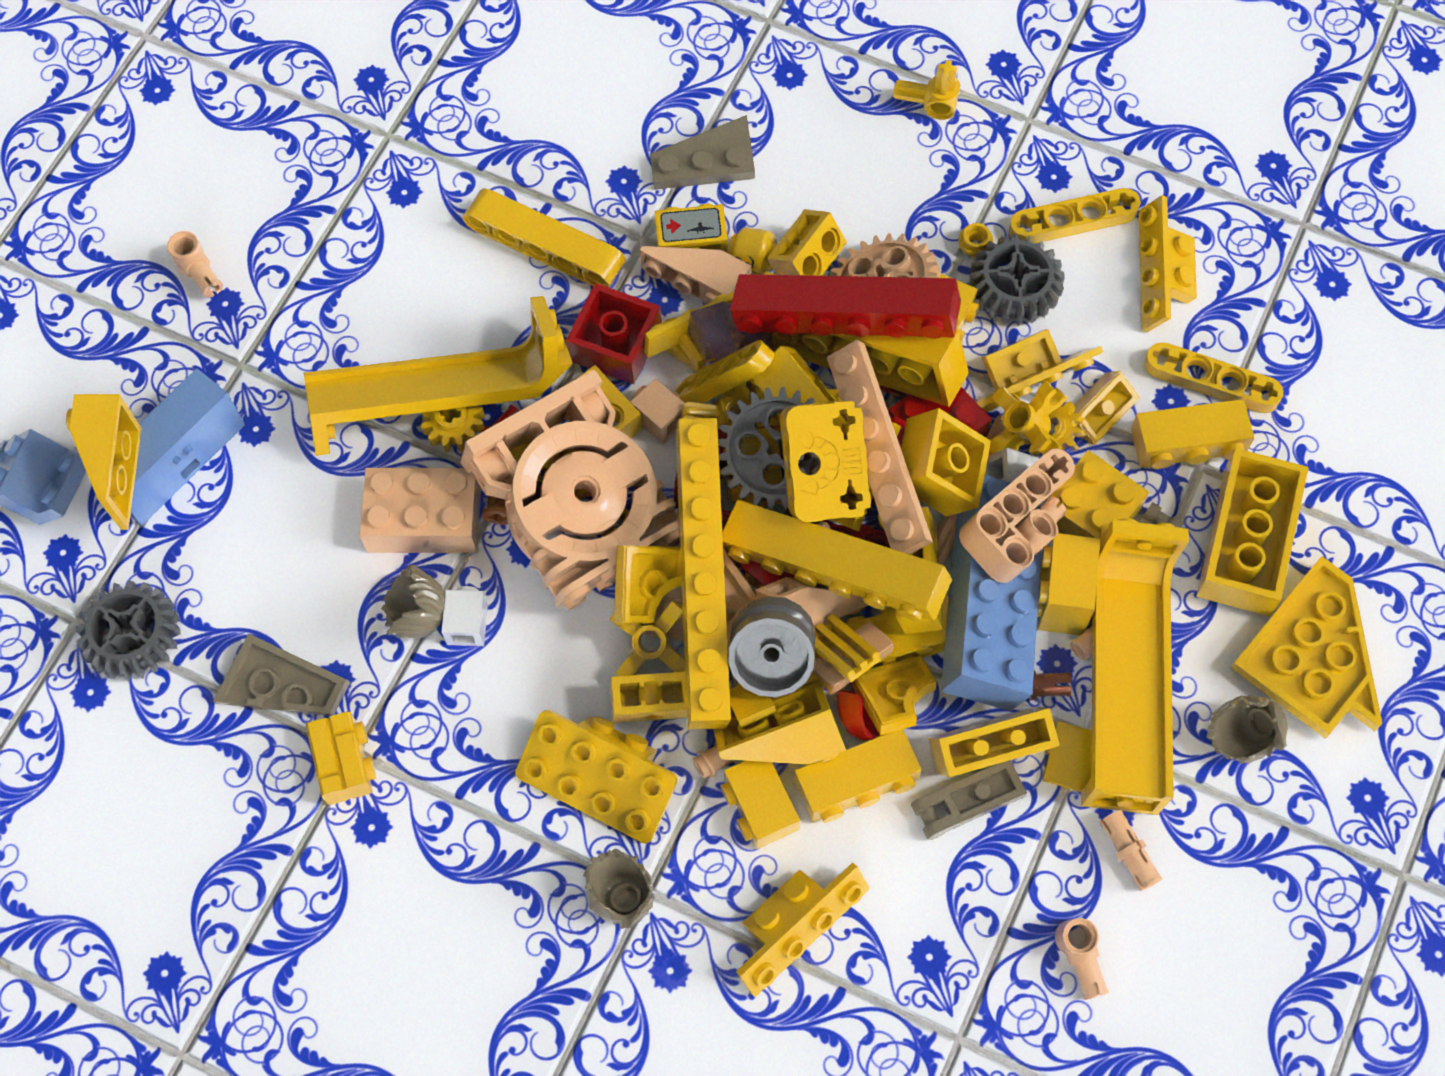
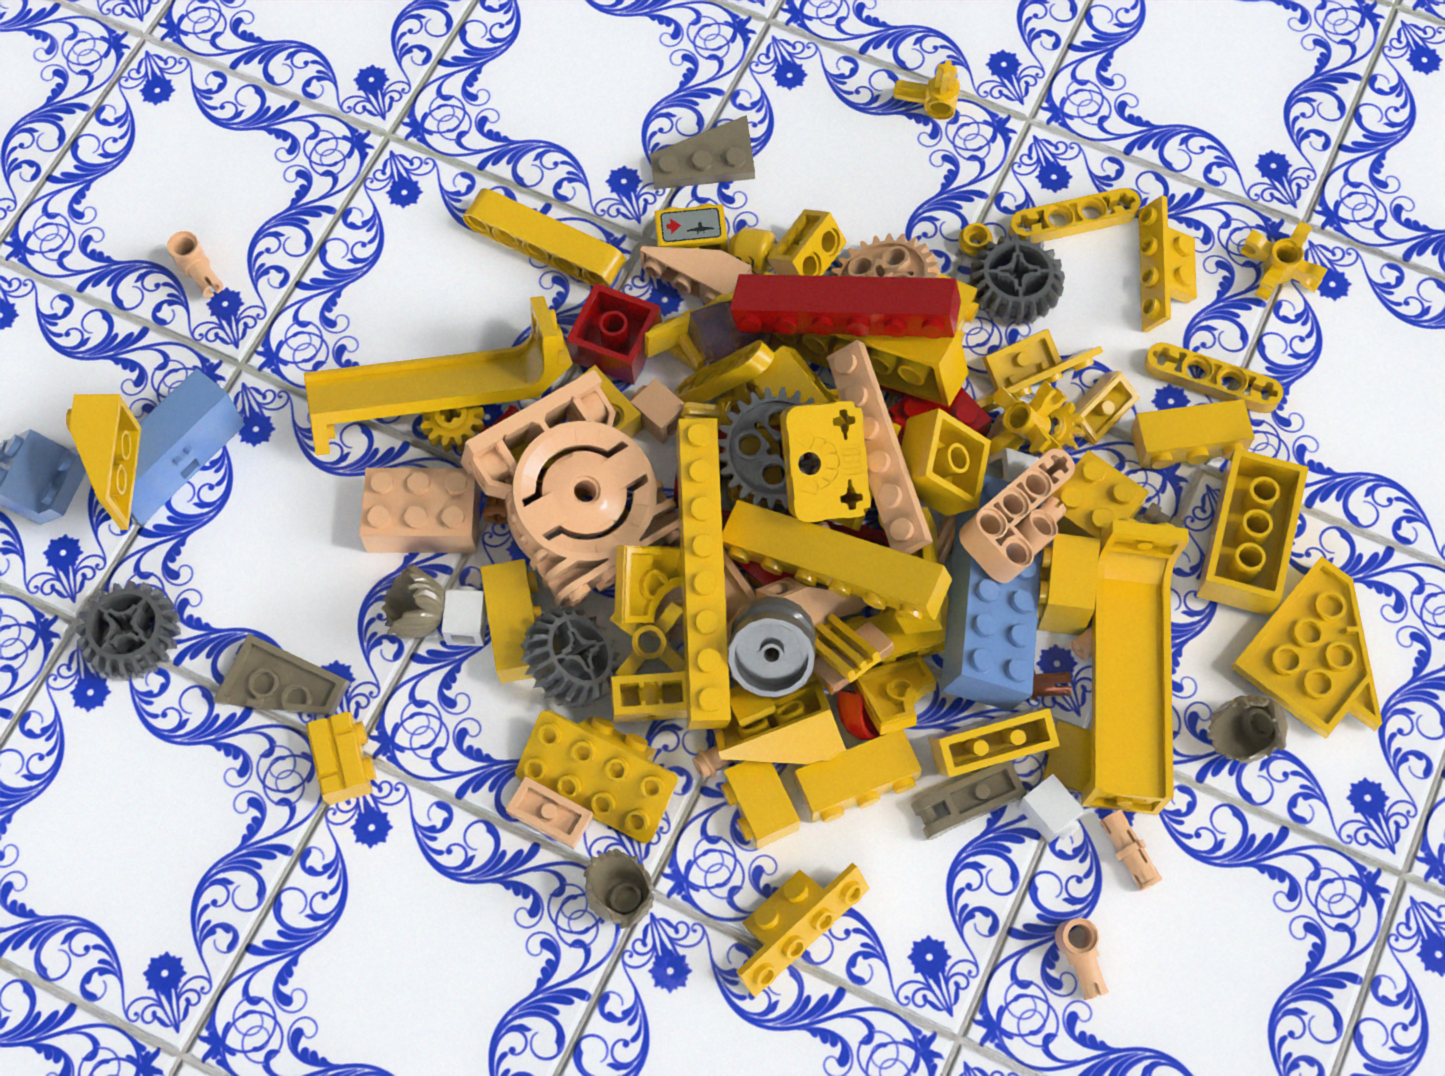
none -> yellow brick [480,559,542,684]
none -> light nougat plate [505,776,594,850]
none -> dark grey gear [520,605,620,709]
none -> white brick [1018,774,1084,843]
none -> yellow pin [1240,221,1328,302]

